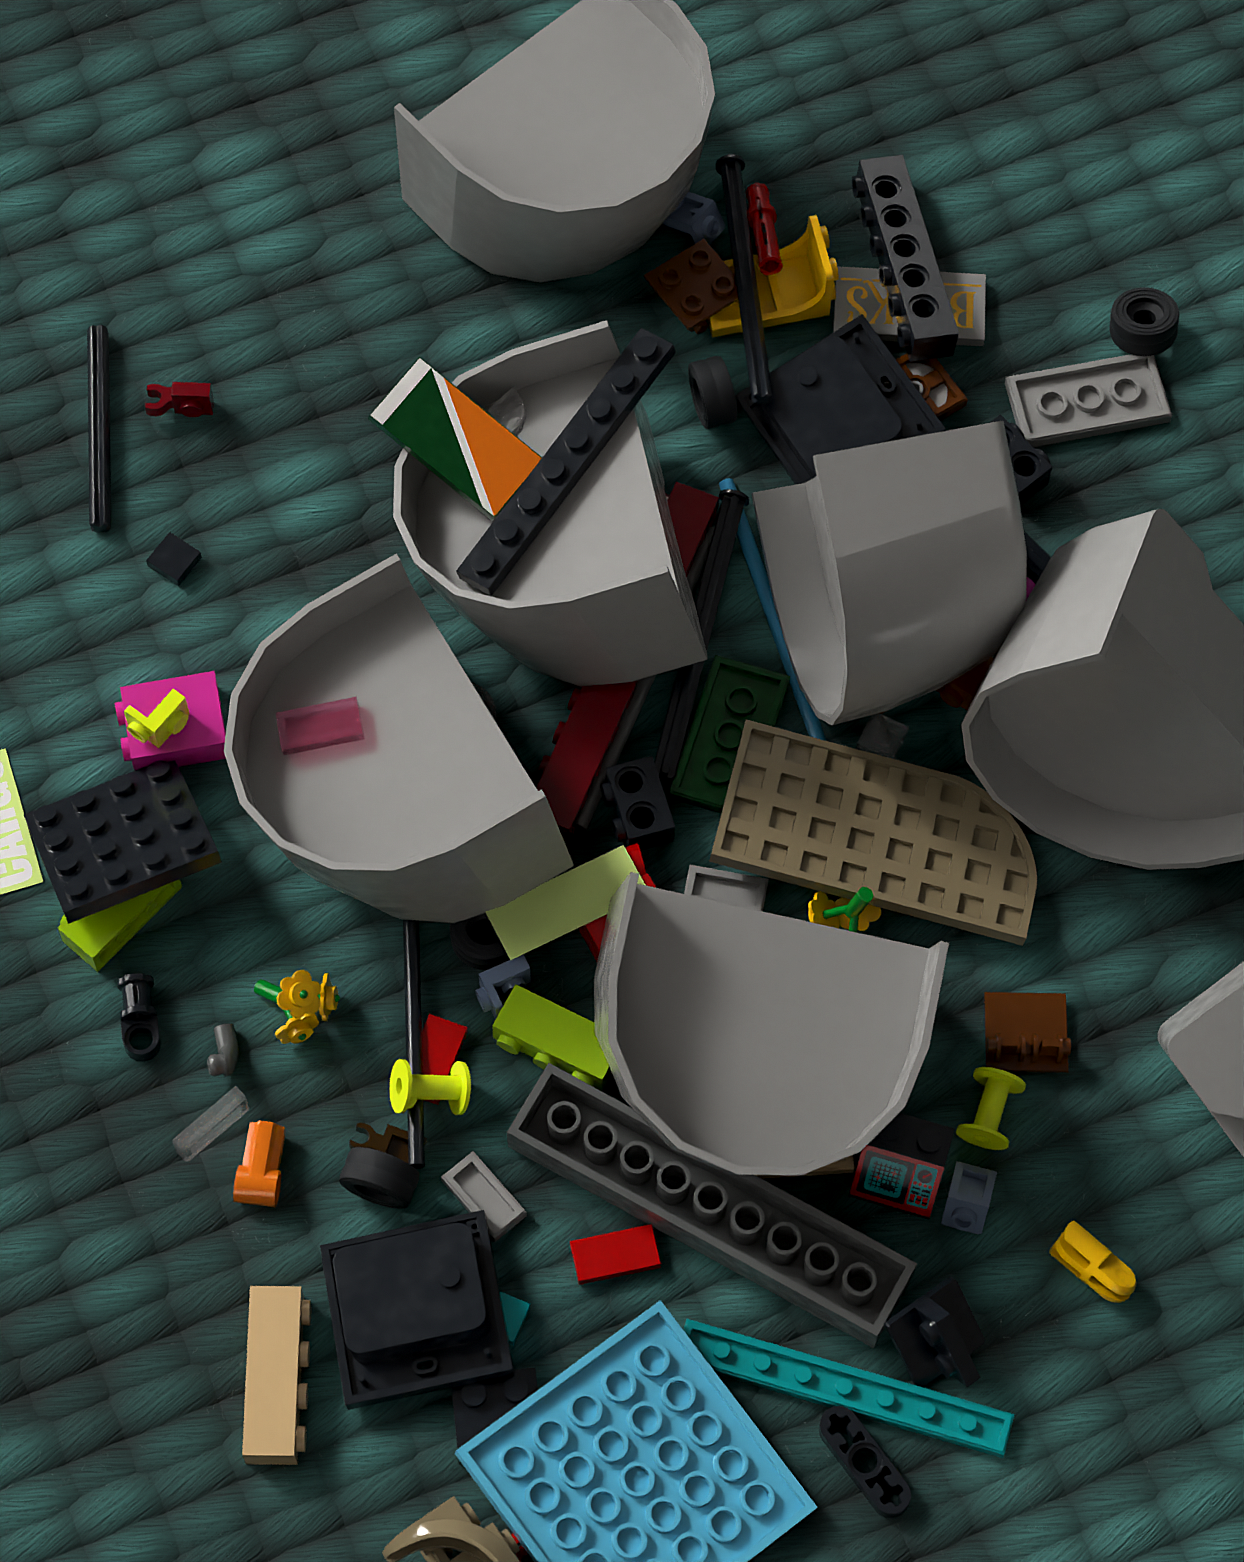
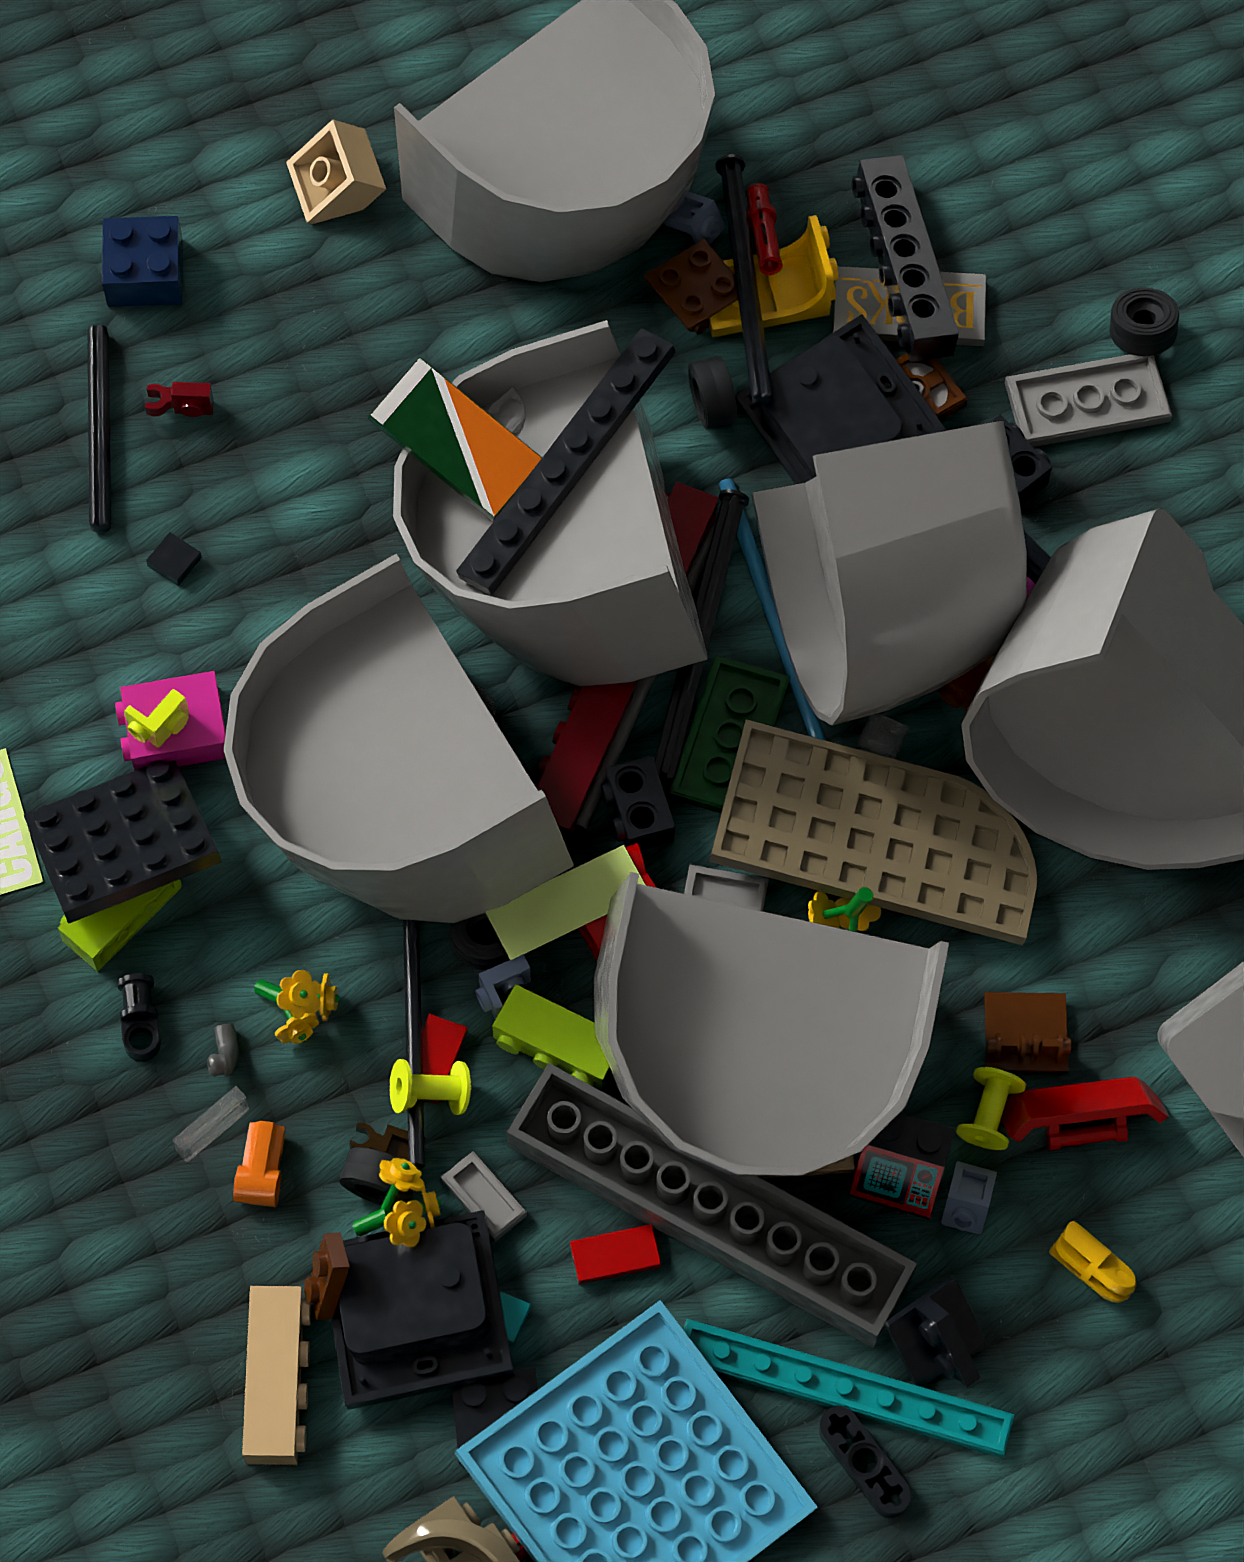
clear pink tile [276,697,365,755] -> none
none -> dark blue brick [102,216,183,307]
none -> tan slope [286,120,386,224]
none -> reddish brown plate [304,1233,350,1320]
none -> yellow plant [353,1158,442,1247]
none -> red piece [1001,1077,1169,1151]

